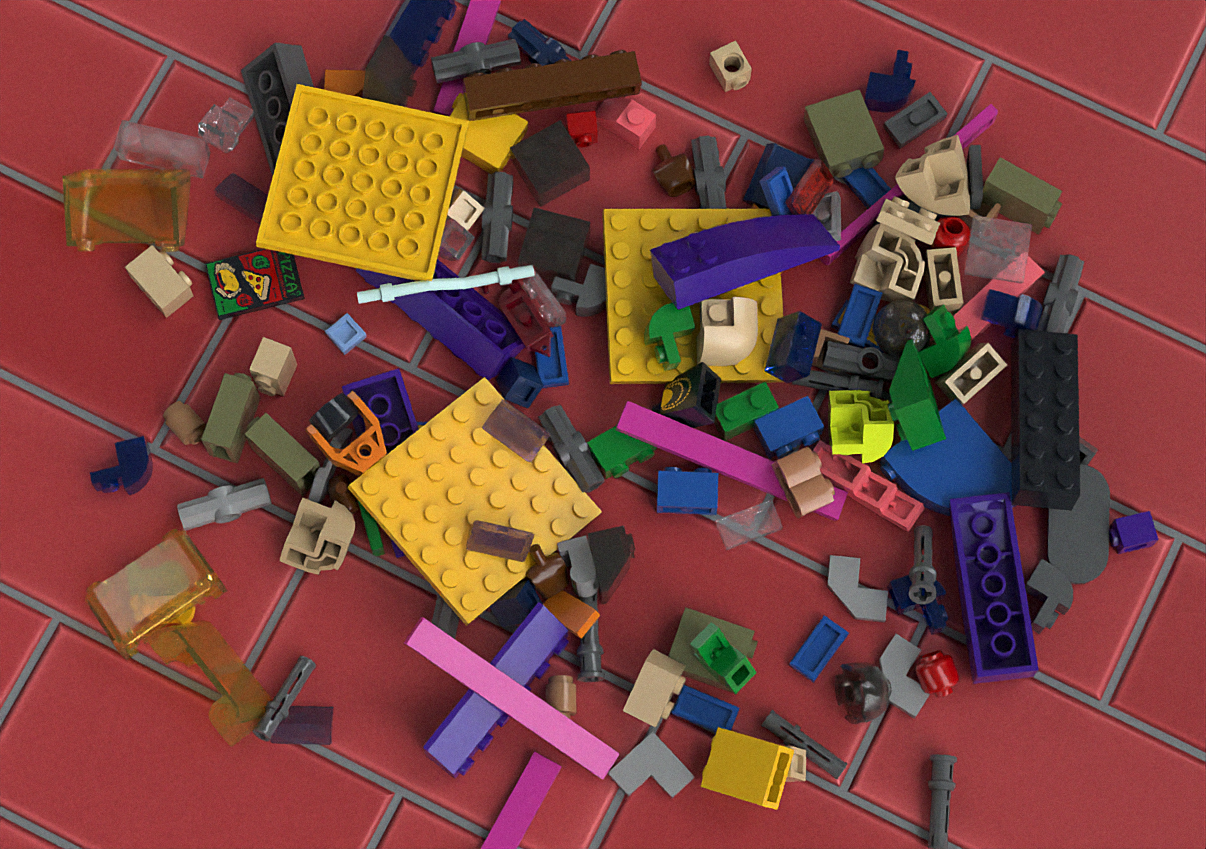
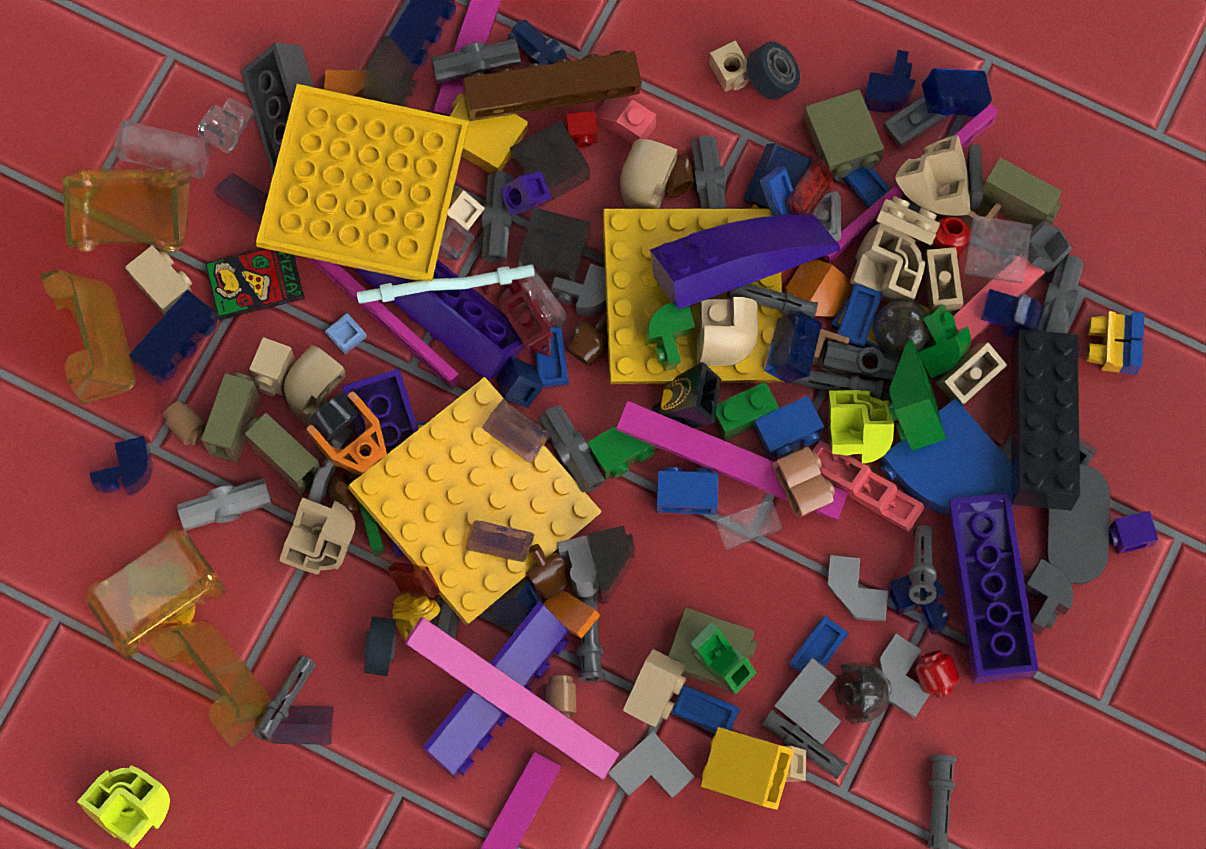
none -> clear yellow windscreen [40,269,136,404]
none -> neon yellow brick [77,765,170,848]
none -> clear blue brick [129,290,218,385]
none -> tan brick [283,345,346,427]
none -> dark pink tile [306,257,460,389]
none -> black wheel [363,616,397,676]
none -> clear red tile [388,562,440,598]
none -> yellow bracket [392,593,440,648]
none -> dark purple brick [499,171,552,216]
none -> reddish brown piece [565,311,608,366]
none -> tan brick [620,139,677,209]
none -> dark grey pin [727,284,818,321]
none -> black wheel [746,41,800,100]
none -> light grey tile [774,658,842,744]
none -> orange slope [786,259,854,319]
none -> clear blue brick [921,68,992,117]
none -> dark grey panel [1019,221,1072,272]
none -> yellow hips [1086,311,1144,375]

